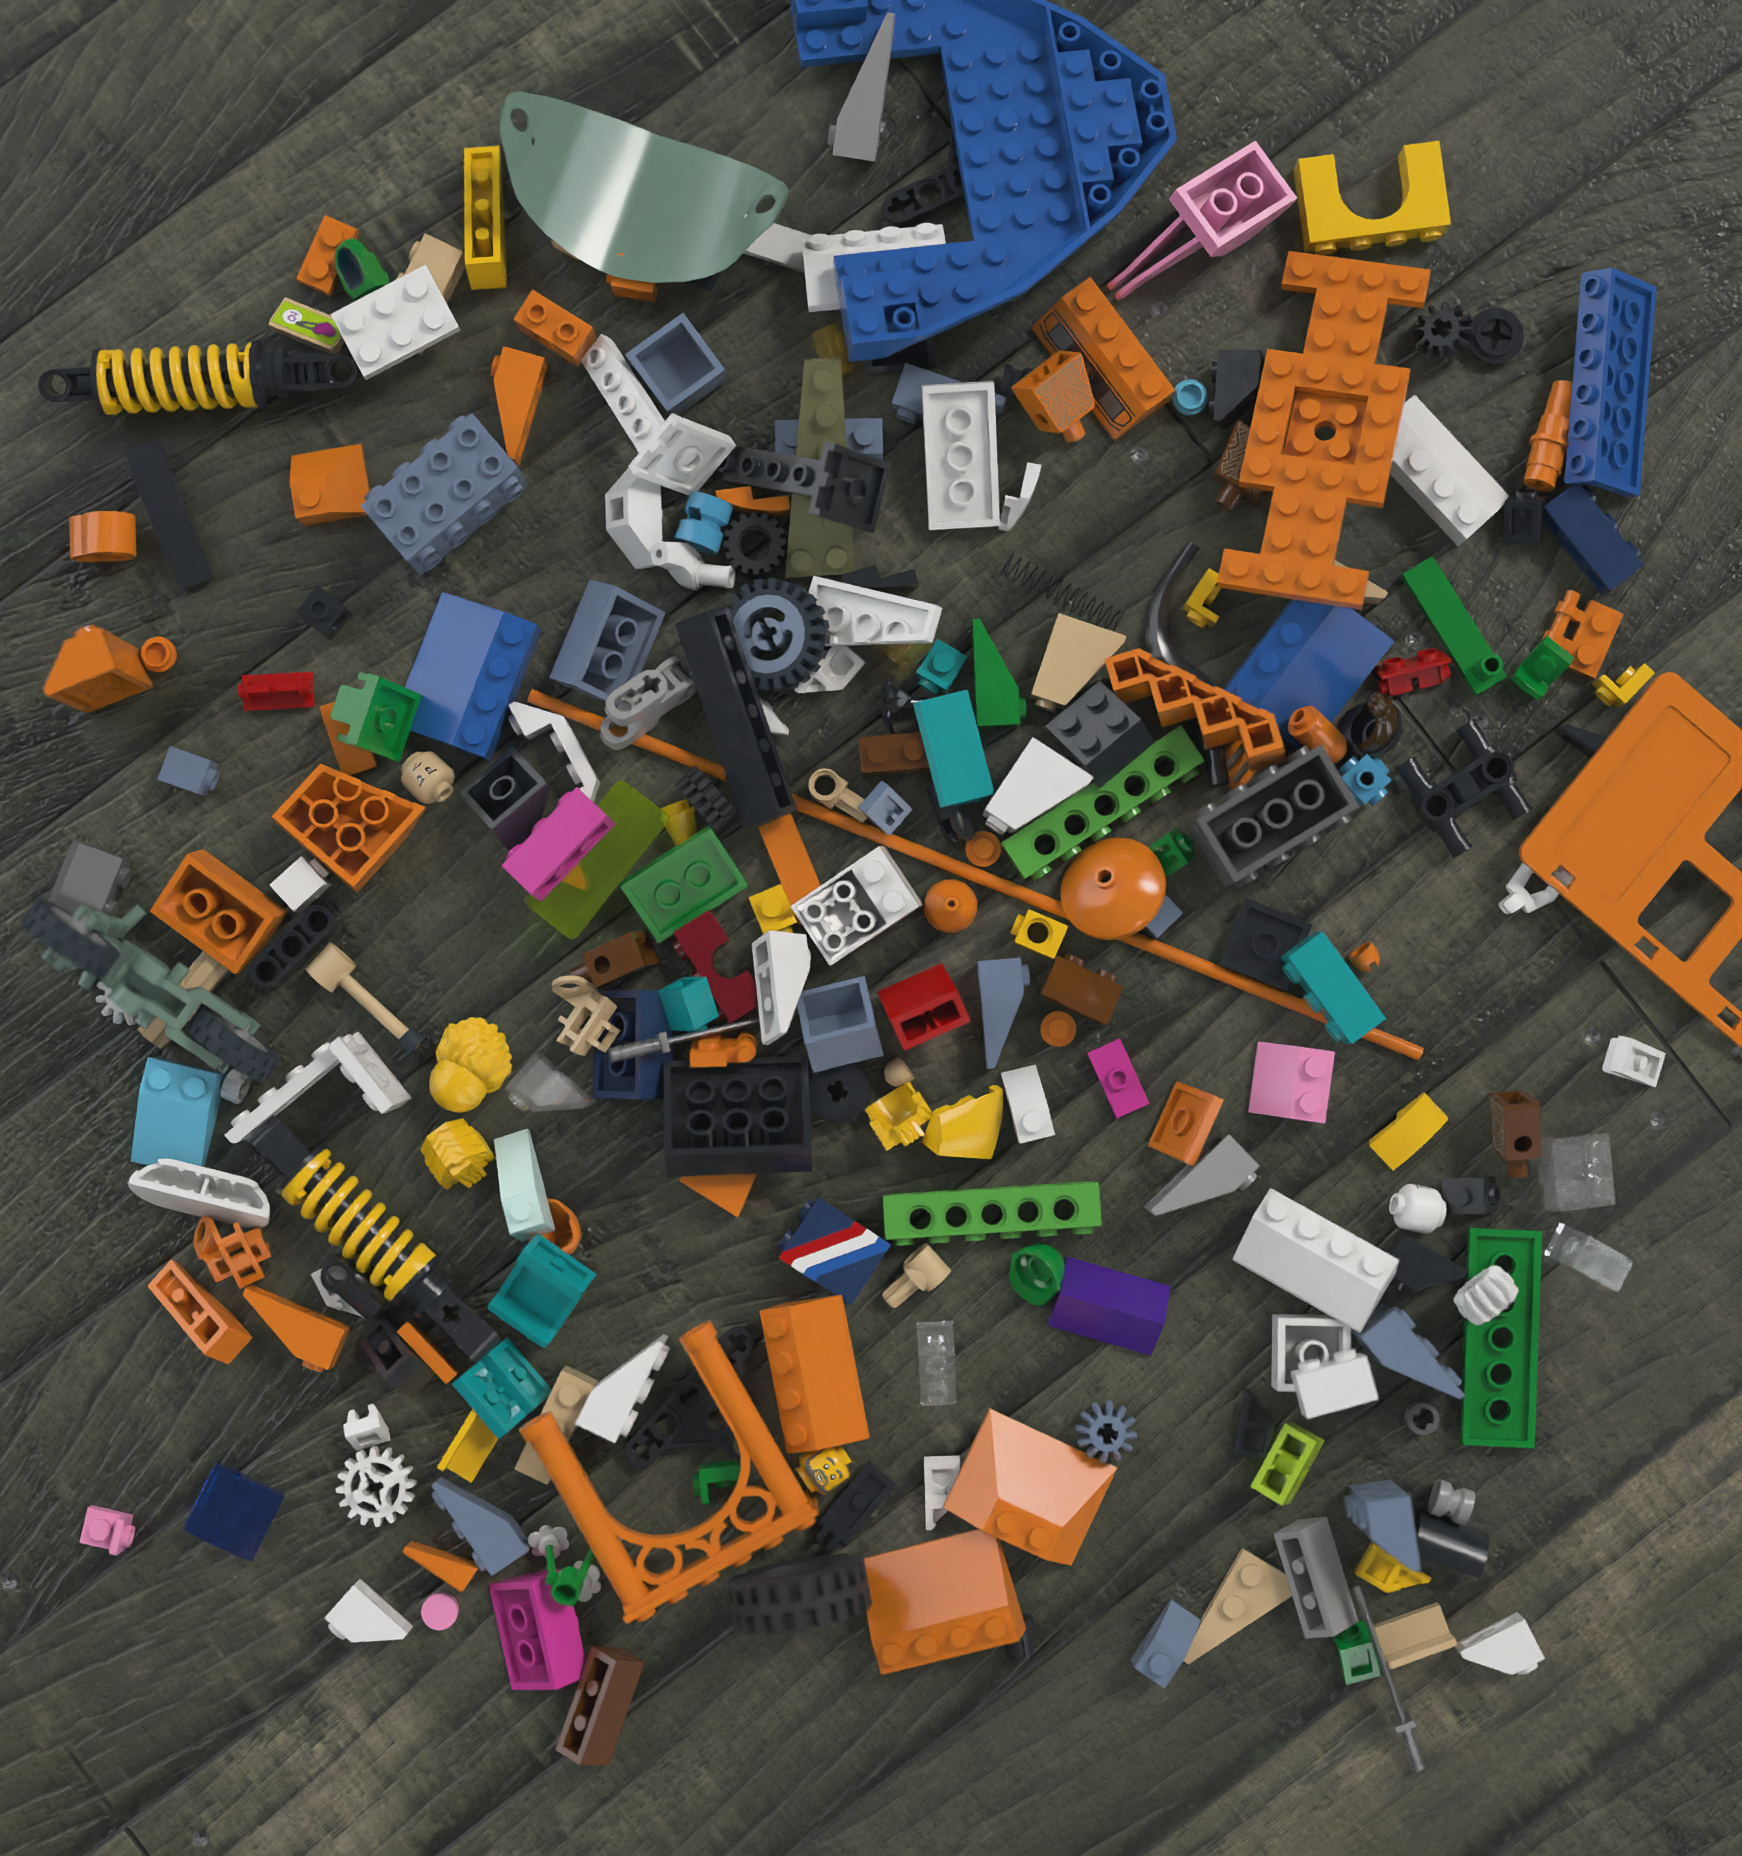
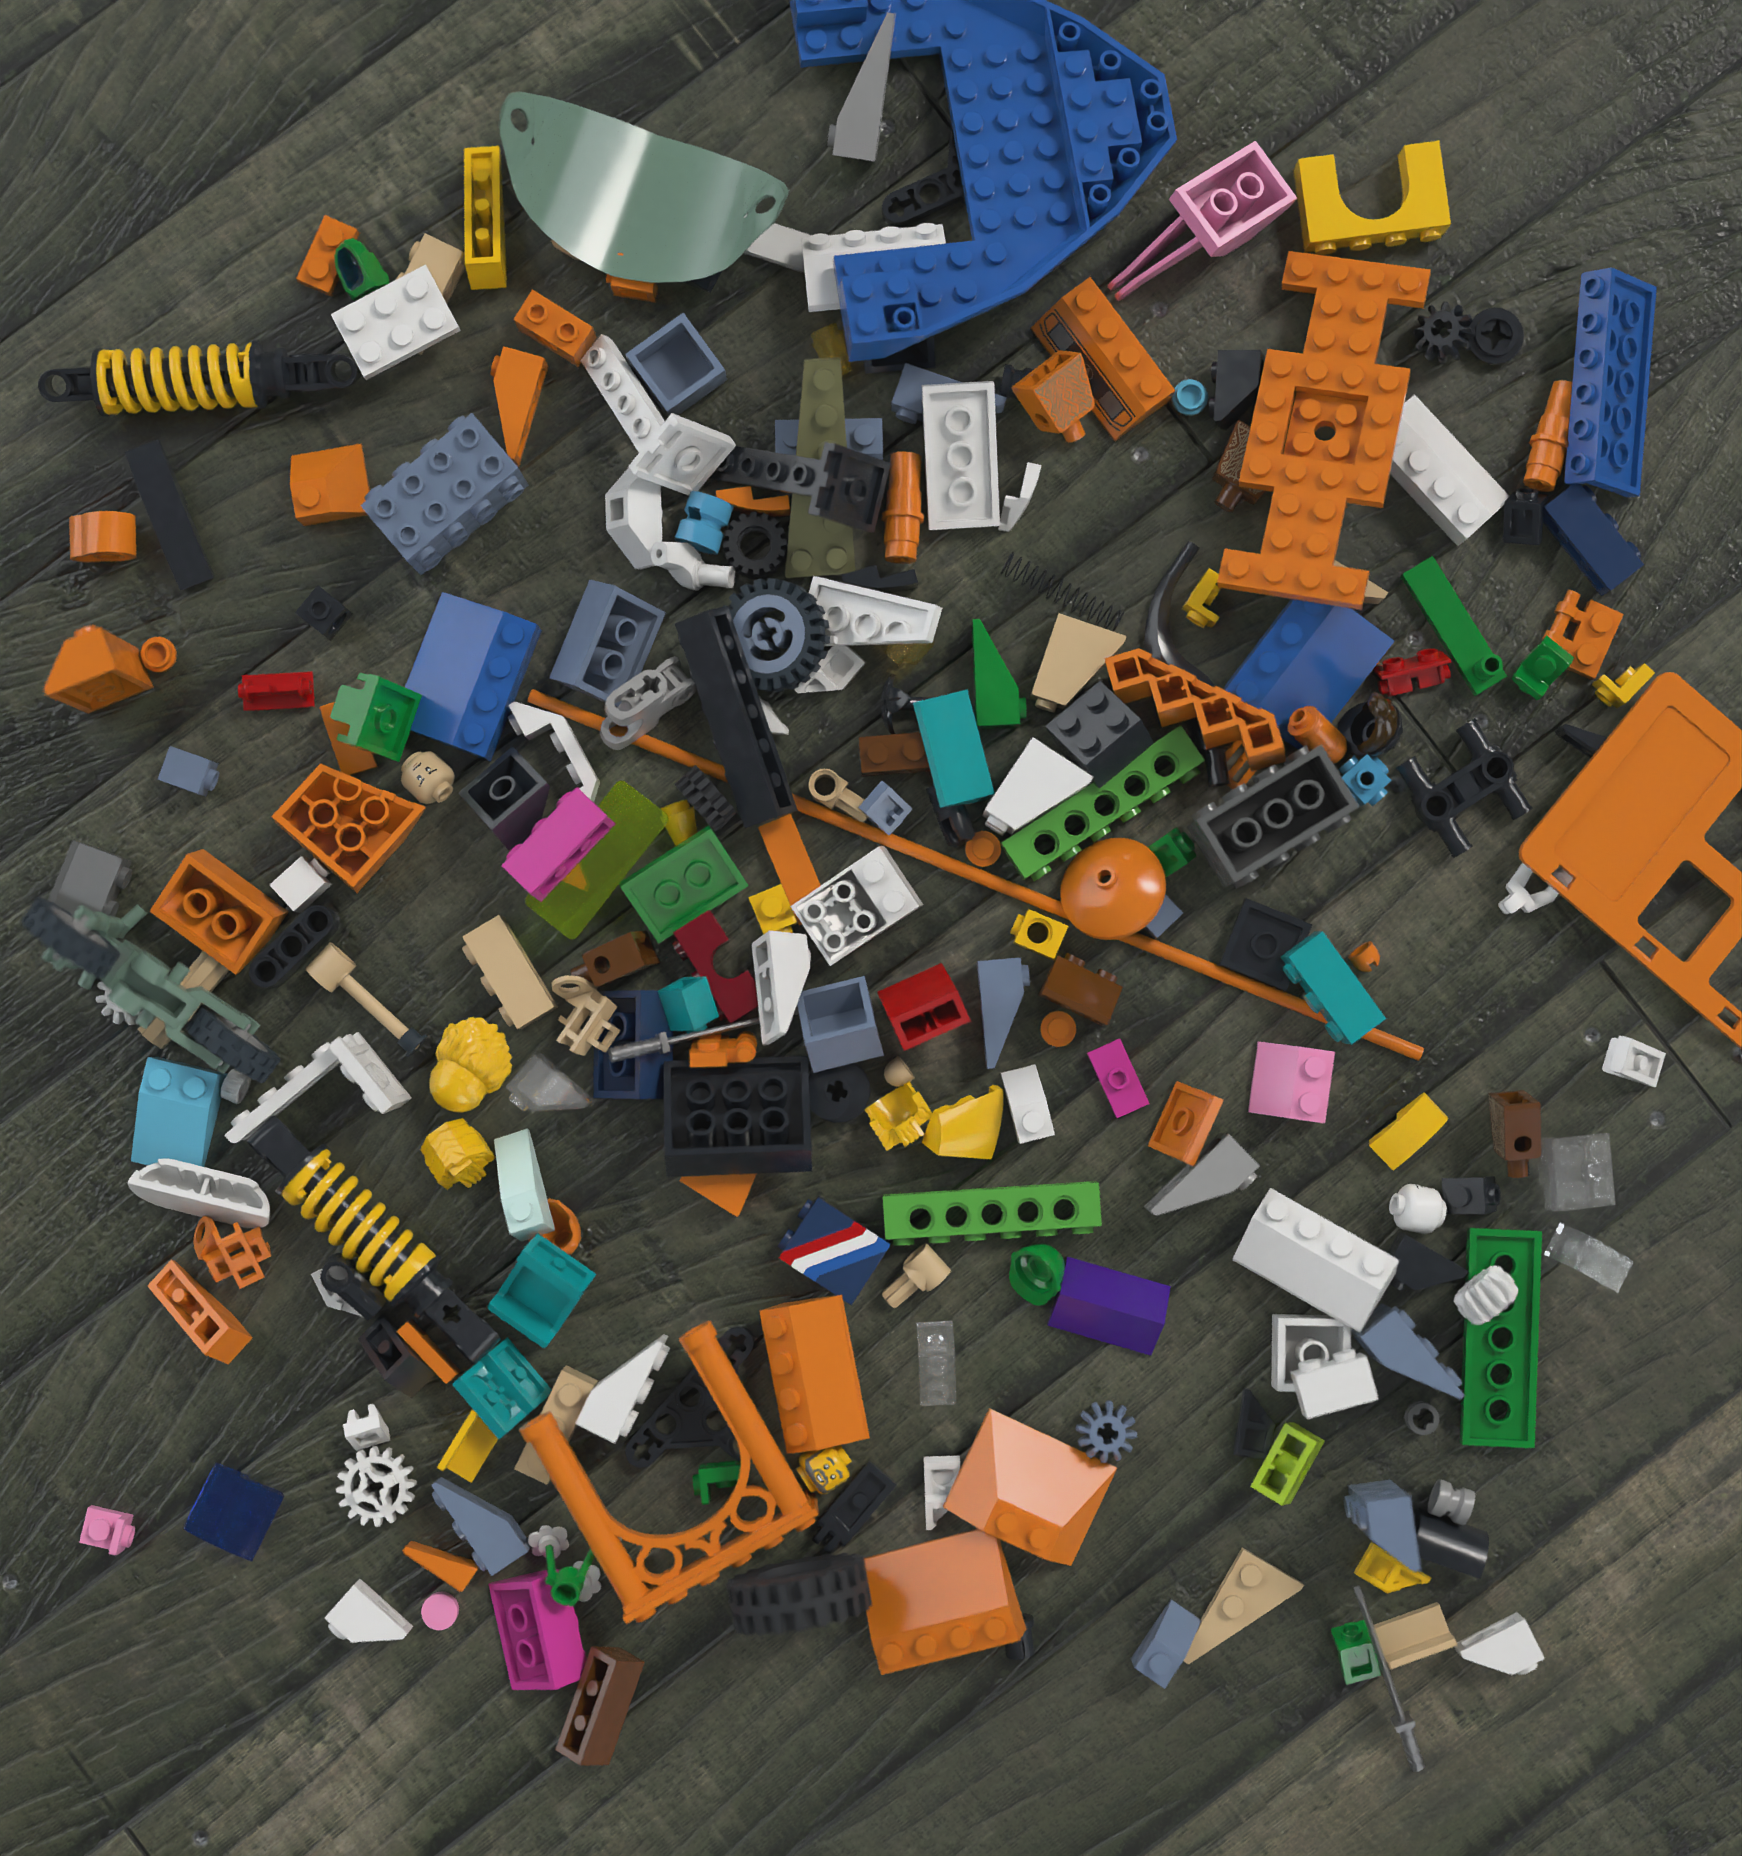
orange slope [242,1285,351,1372] -> none
slope [268,297,344,354] -> none
teal bracket [915,639,968,695] -> none
orange helmet [924,880,978,933] -> none
light grey brick [1273,1516,1358,1639] -> none
none -> tan brick [462,915,558,1029]
none -> orange piece [882,452,924,564]

